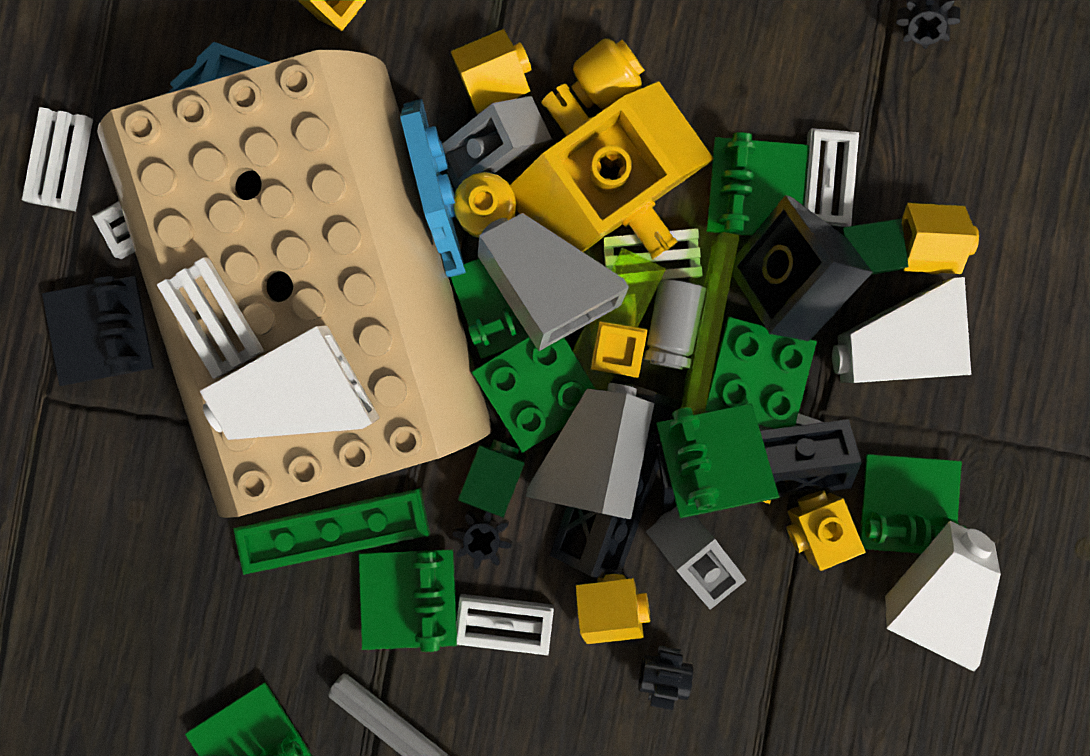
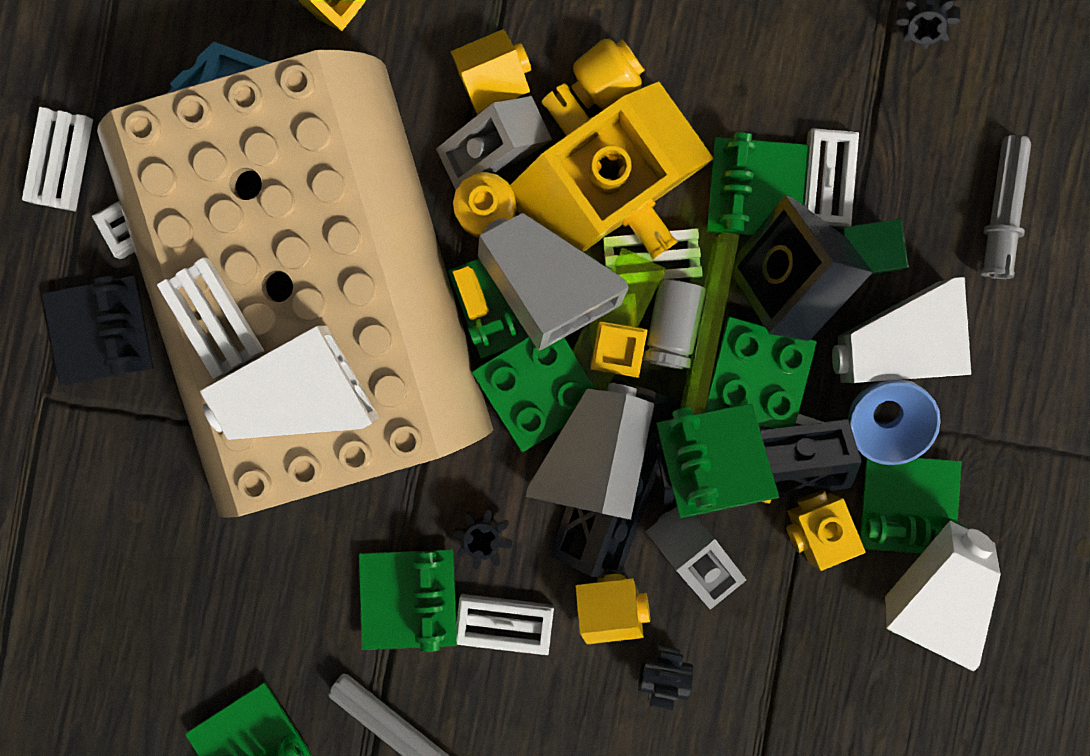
green tile [233,487,430,575] -> none
dark azure wing [400,99,466,278] -> none
dark green brick [458,438,526,518] -> none
yellow brick [902,203,979,274] -> none
none -> yellow tile [453,266,490,321]
none -> medium blue piece [848,379,941,465]
none -> light grey axle [981,135,1031,279]

